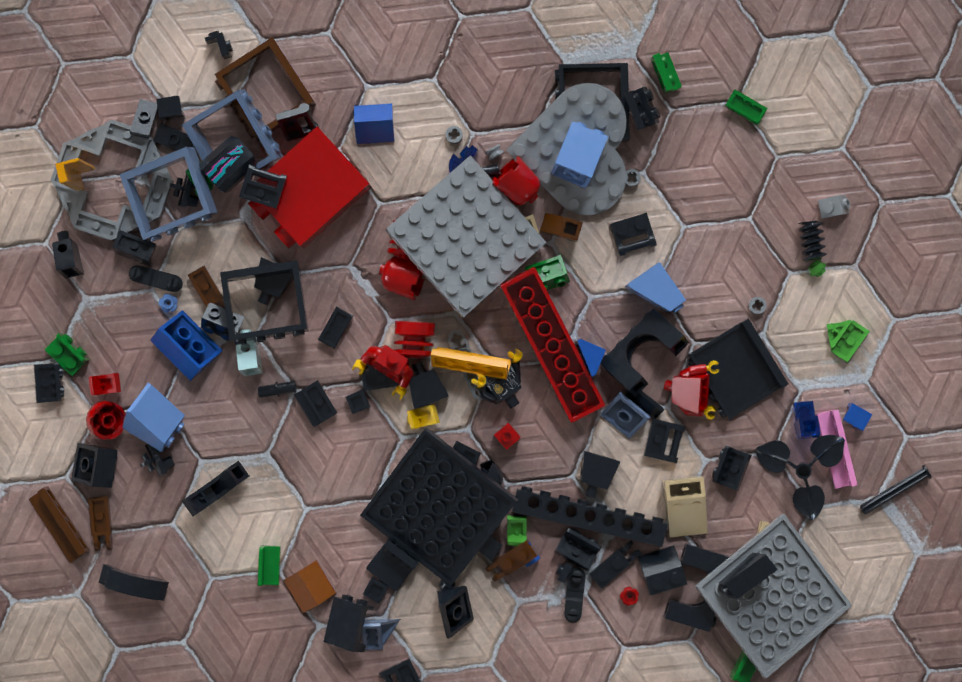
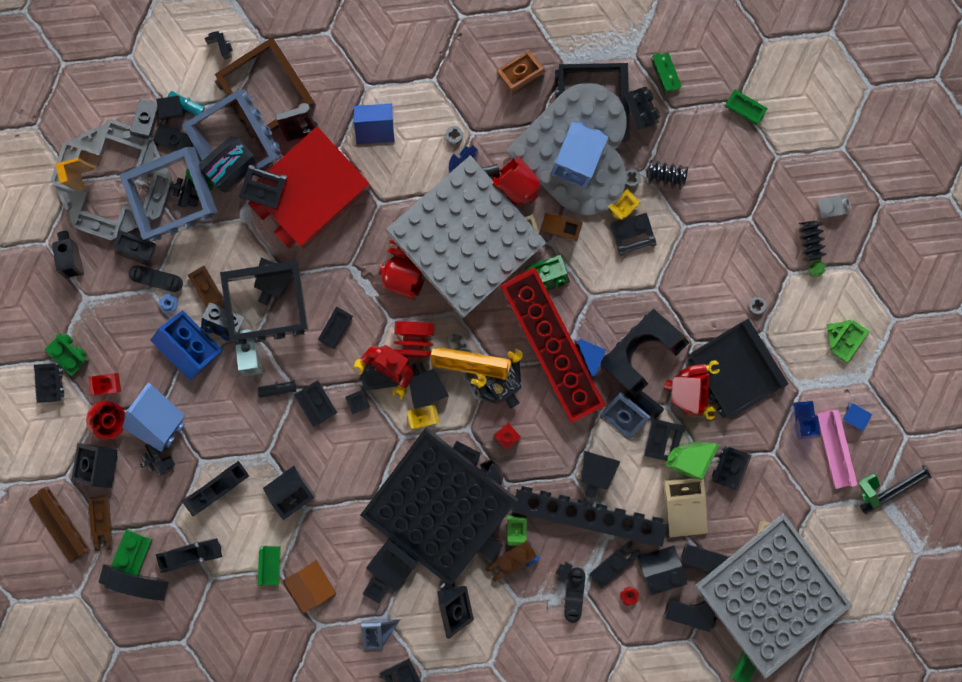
black panel [323,594,374,652] -> none
light grey bush [485,144,504,161] -> none
black bracket [554,528,601,571] -> none
medium blue slope [625,262,686,313] -> none
black slope [719,552,778,599] -> none
black plant [756,435,845,520] -> none
none -> green plate [111,529,152,574]
none -> black arch [155,538,223,573]
none -> teal axle [167,91,205,116]
none -> black slope [263,466,316,520]
none -> dark orange slope [497,51,545,95]
none -> yellow bracket [609,189,641,220]
none -> black piece [647,159,688,190]
none -> bright green slope [665,441,720,480]
none -> green bracket [858,473,880,509]

